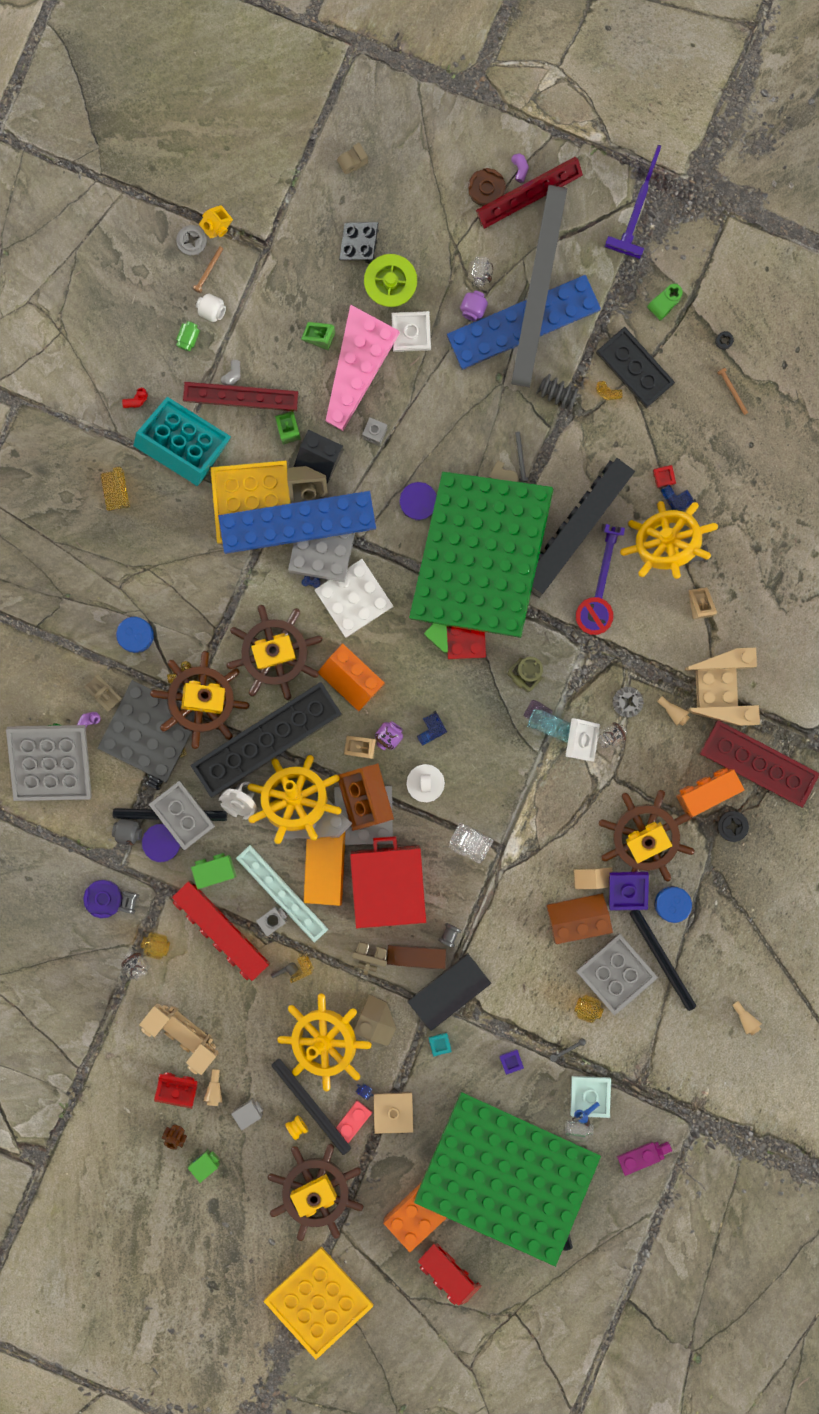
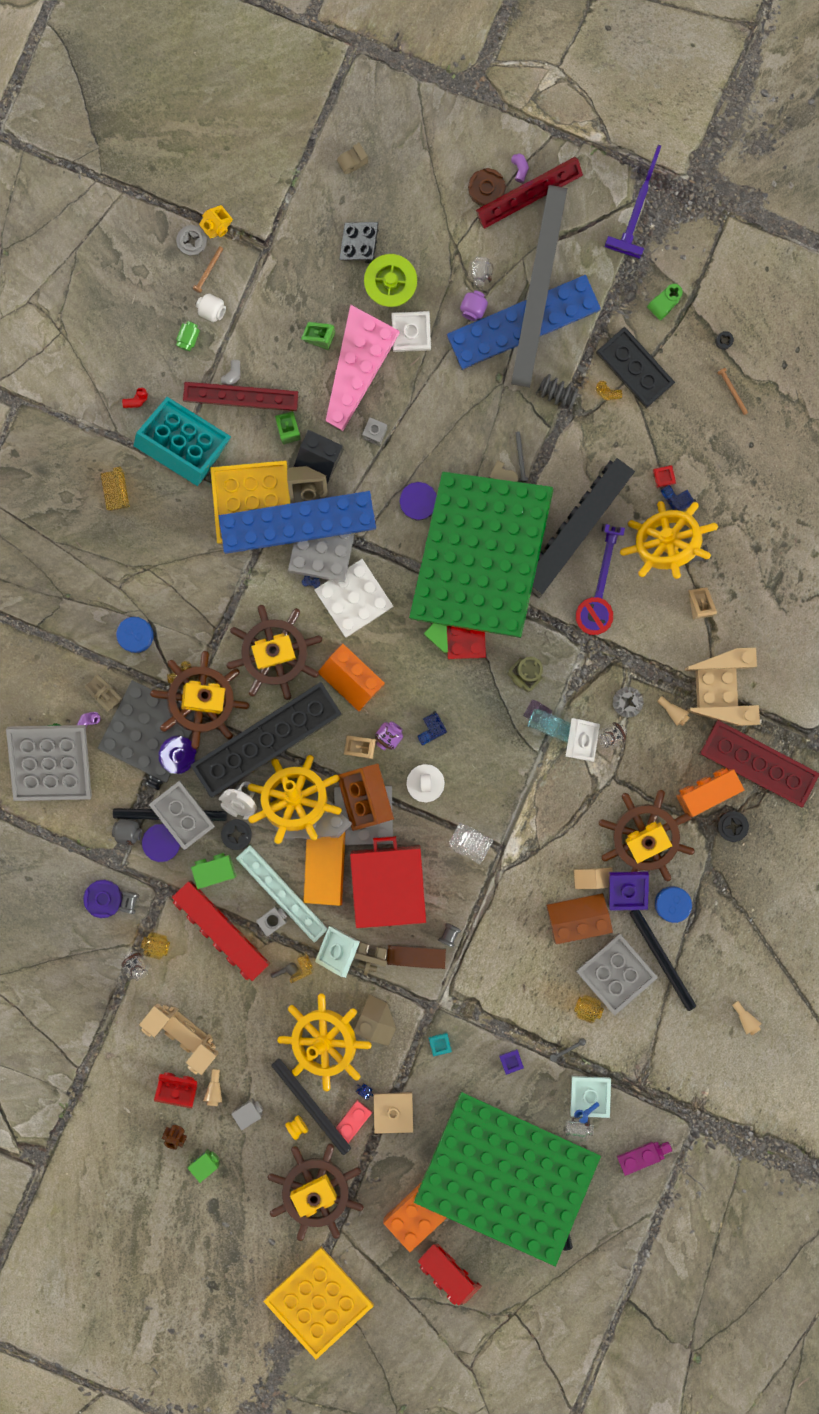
black slope [407,953,492,1031] -> none
none -> dark purple tile [159,735,196,774]
none -> black gear [221,819,252,850]
none -> light aqua plate [315,926,360,978]

